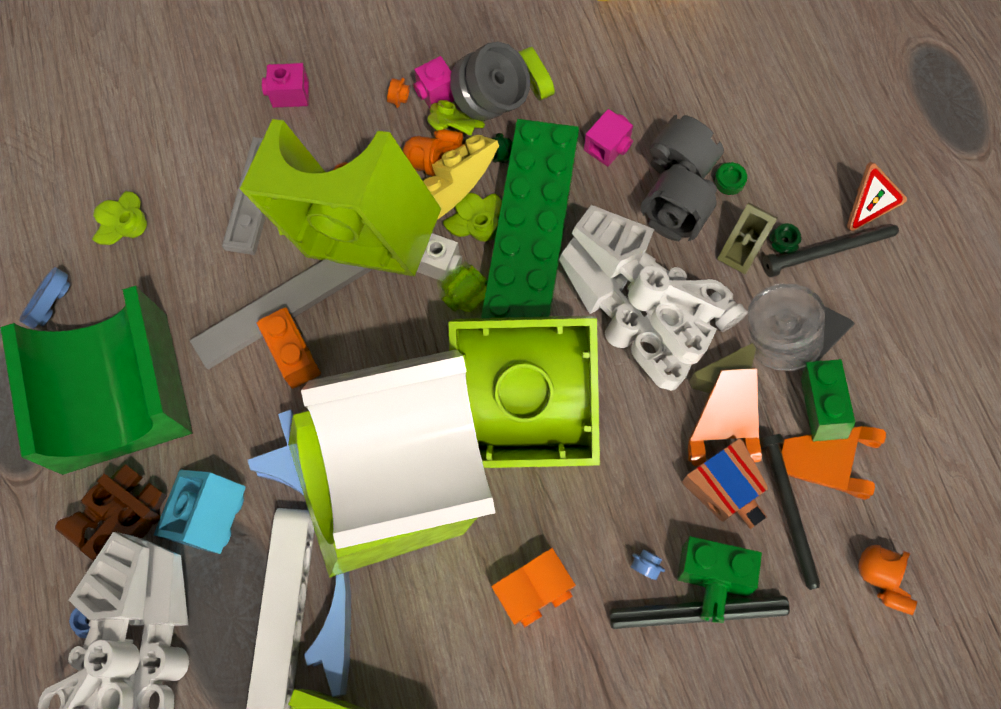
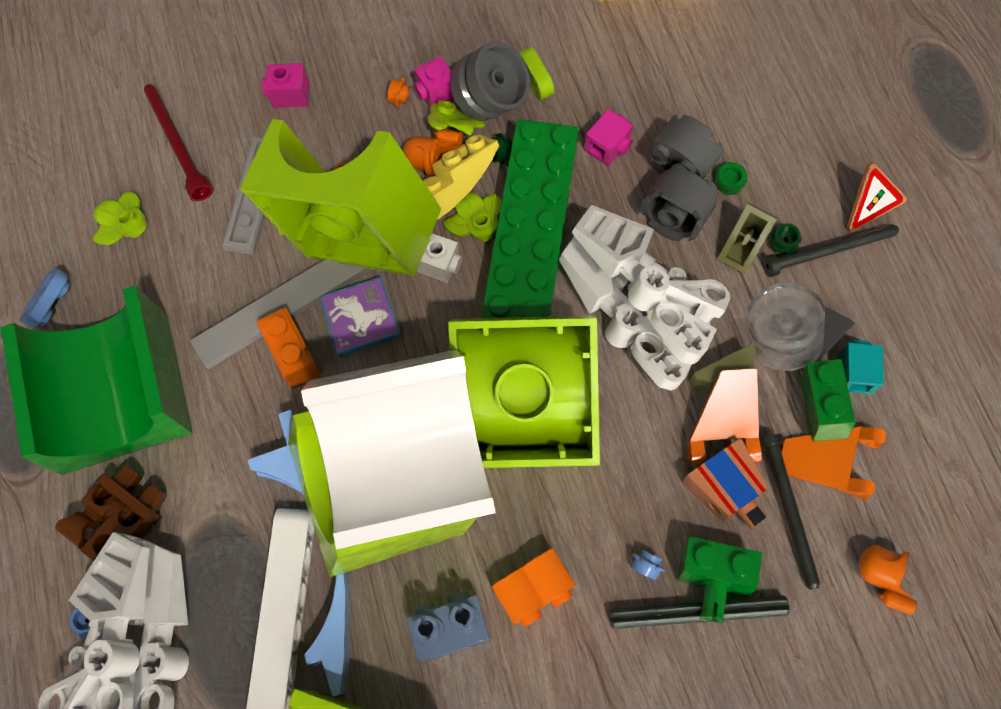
medium azure slope [154,470,246,554] -> none
clear neon green head [441,264,488,313] -> none
white wheel [709,286,748,332] -> none
none -> dark red piece [144,84,213,201]
none -> tile [319,277,401,358]
none -> sand blue brick [406,592,491,663]
none -> teal brick [838,340,884,394]

